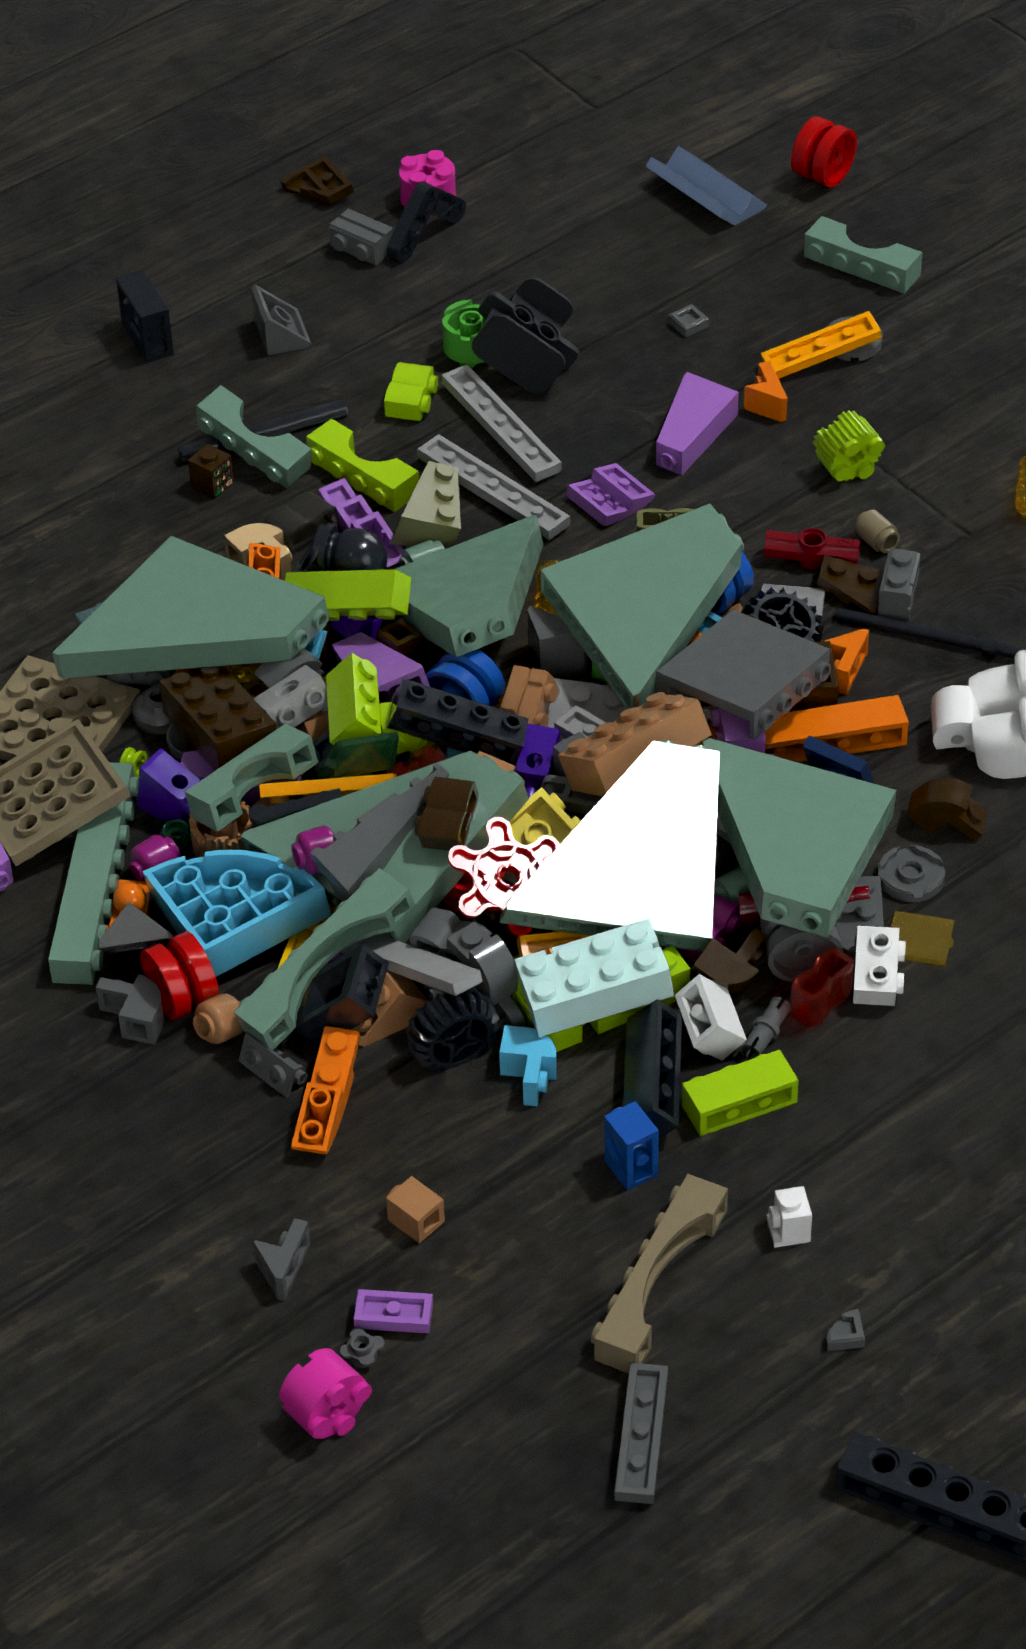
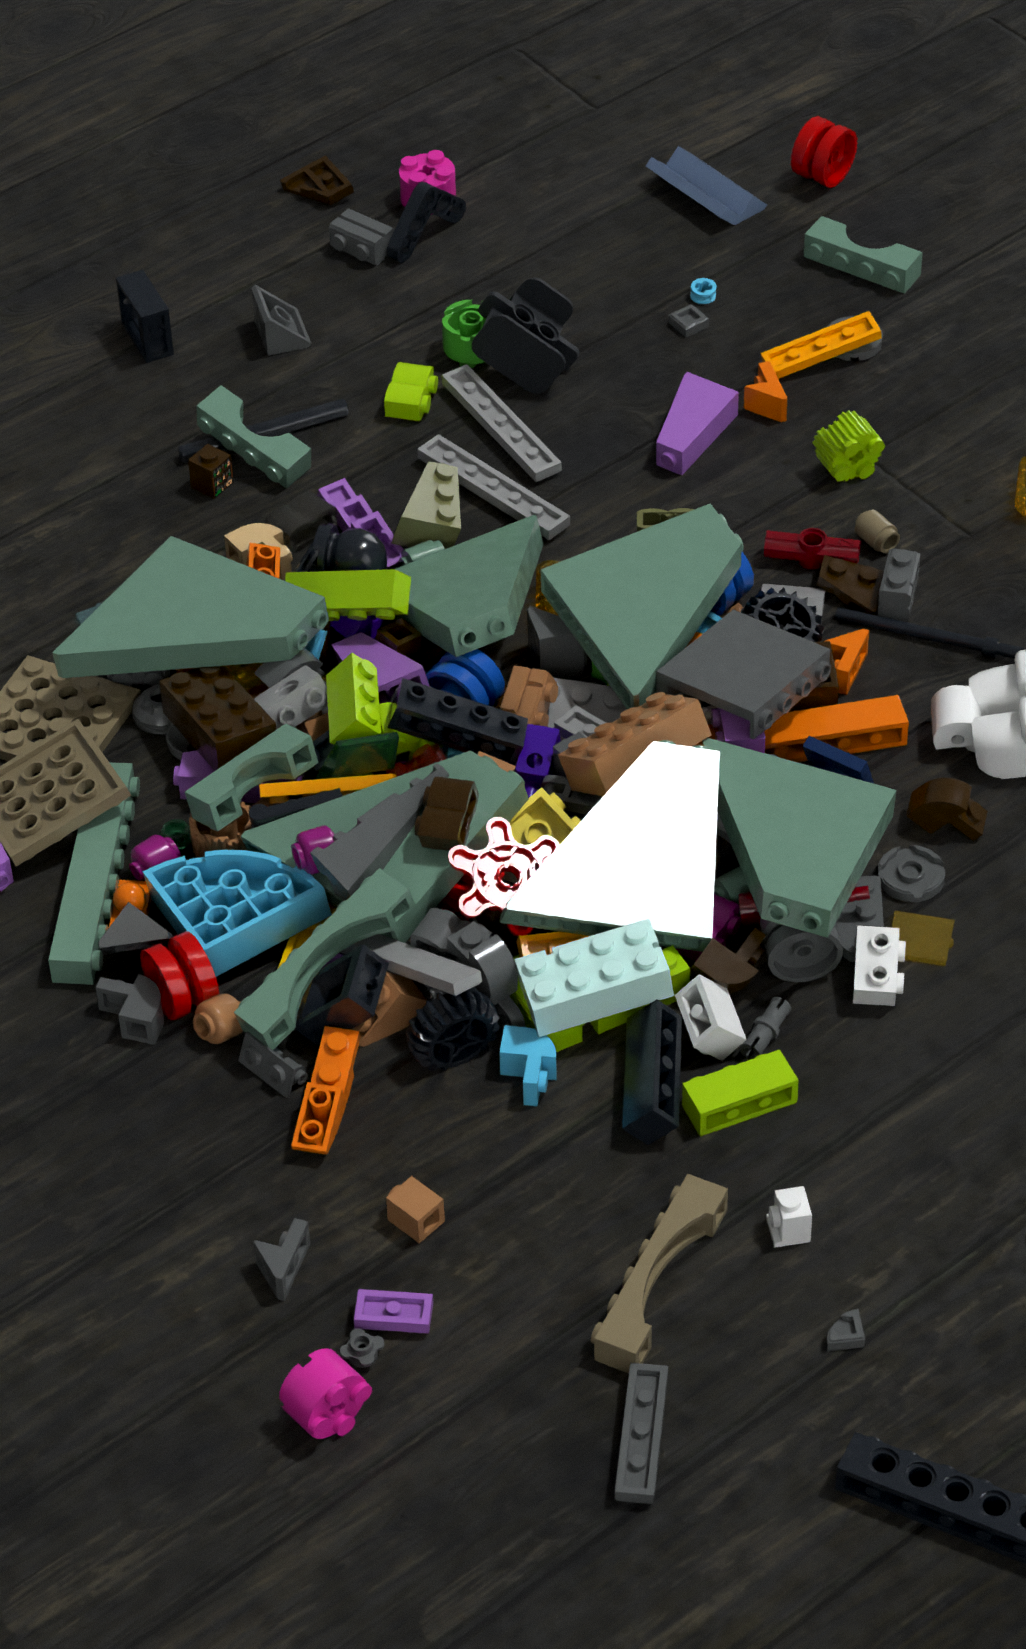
lime bush [119,747,147,777] -> none
dark purple torso [137,748,200,828] -> none
lime arch [306,419,419,512] -> none
medium lavender slope [566,463,655,526] -> none
blue brick [604,1101,659,1191] -> none
clear red brick [790,948,854,1028] -> none
none -> medium azure bush [690,278,717,304]

